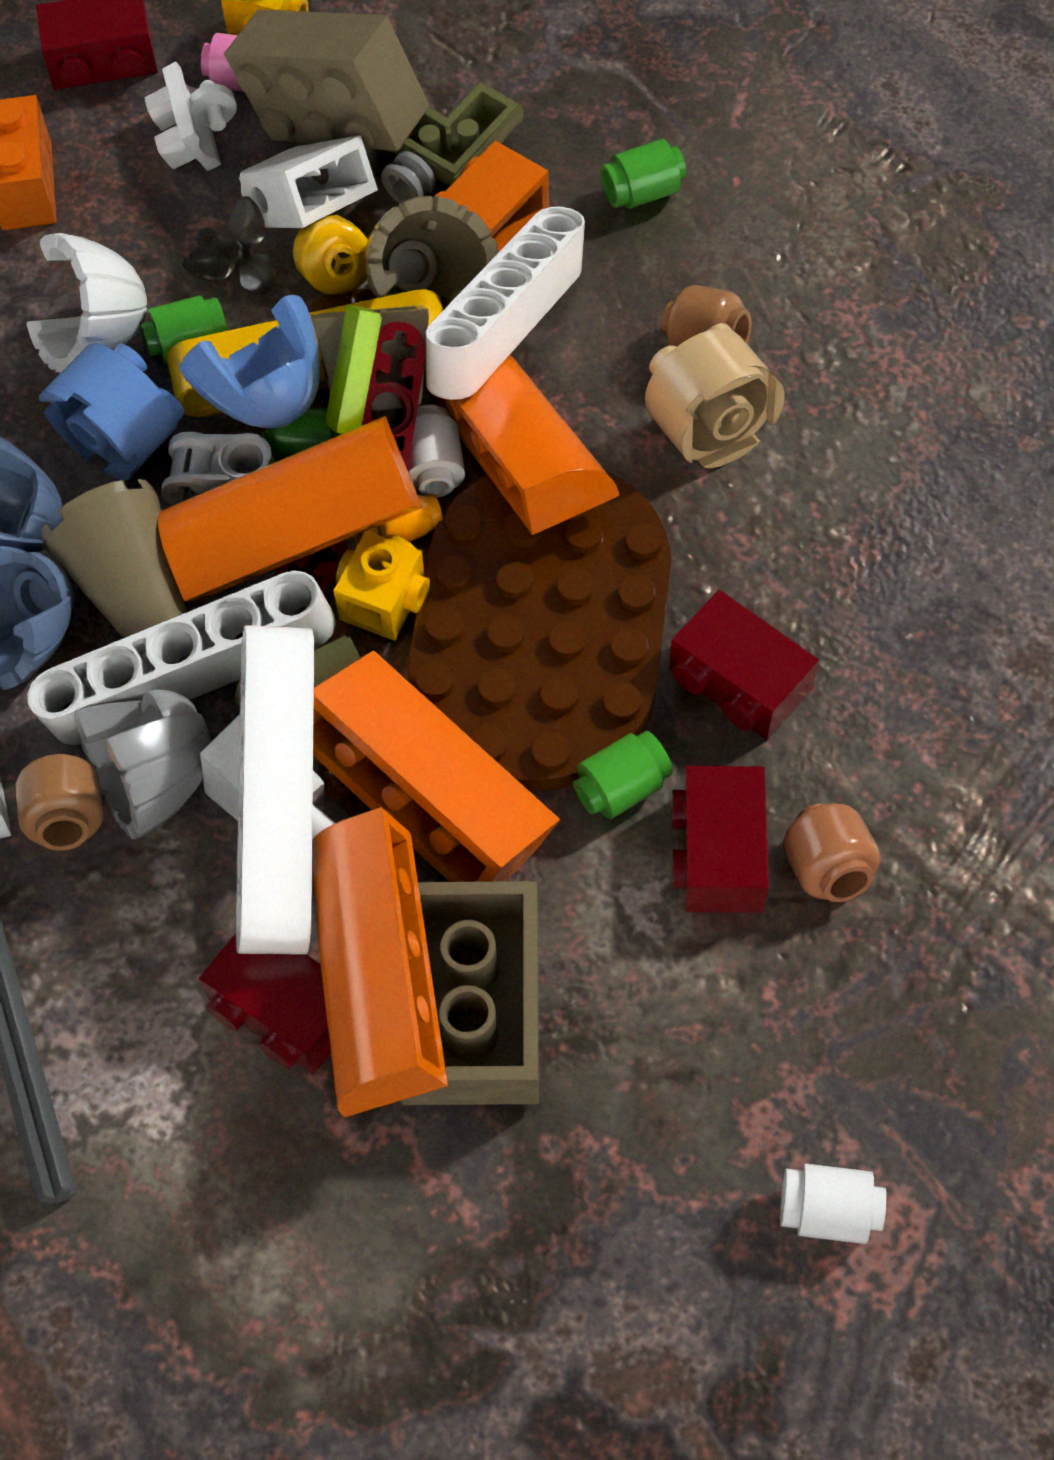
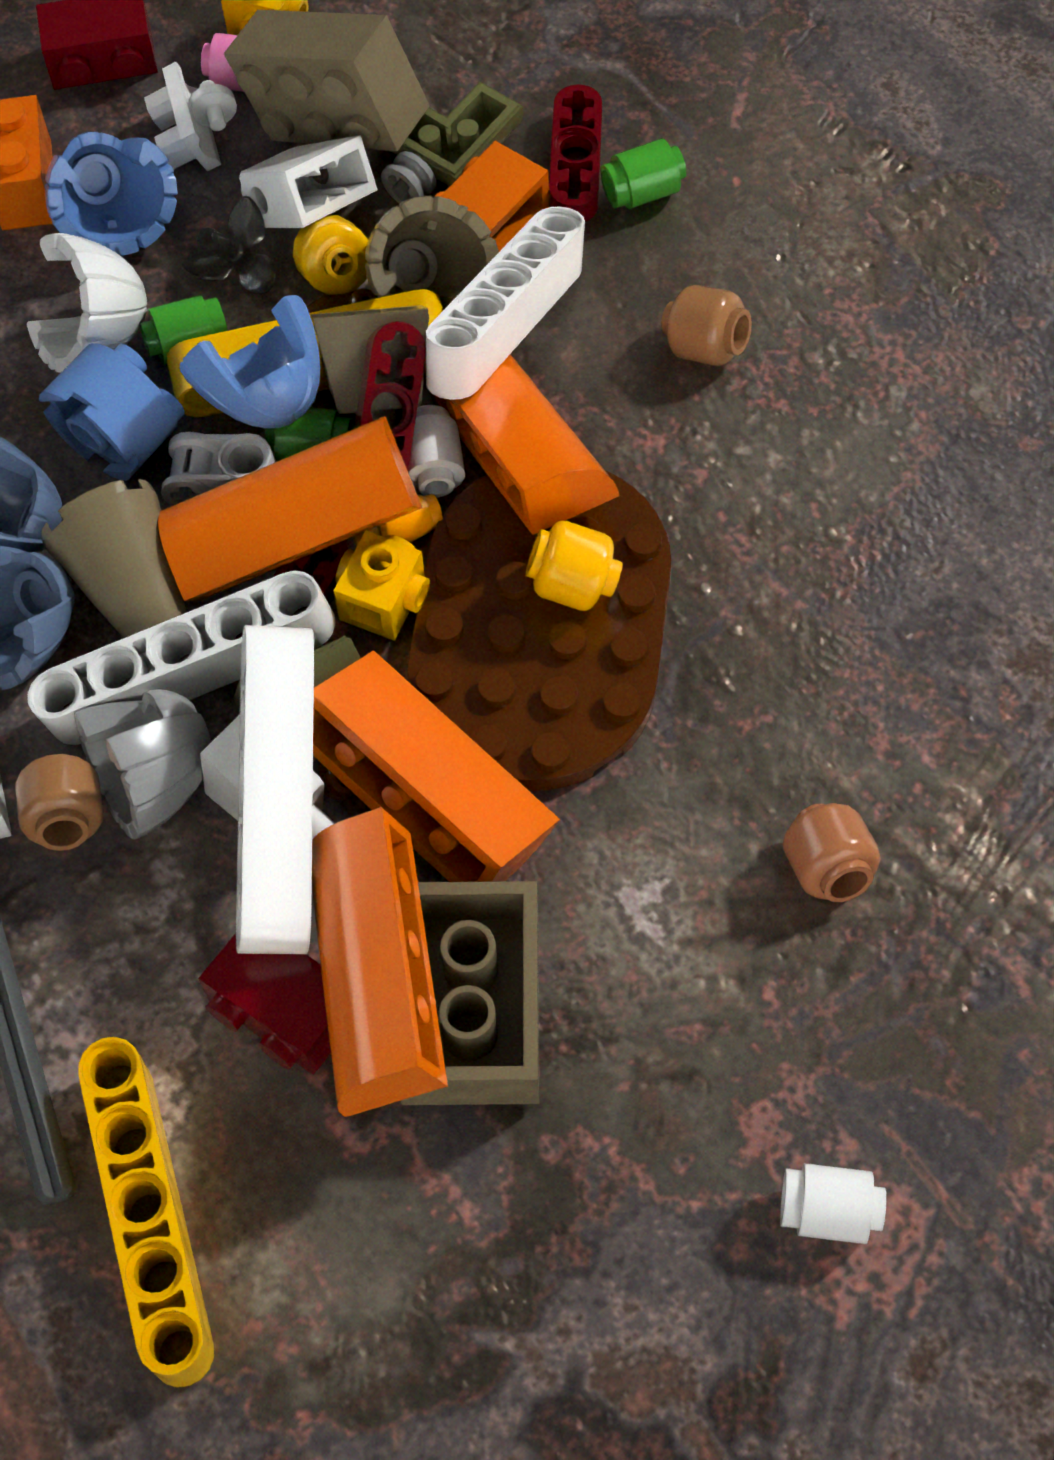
lime tile [324,304,382,434] -> none
bright green brick [573,731,673,820] -> none
tan brick [645,323,784,468] -> none
dark red brick [669,589,819,741] -> none
dark red brick [671,766,769,913] -> none
none -> medium blue hair [45,131,178,256]
none -> yellow beam [78,1037,214,1387]
none -> yellow head [525,520,623,611]
none -> dark red beam [549,84,602,222]

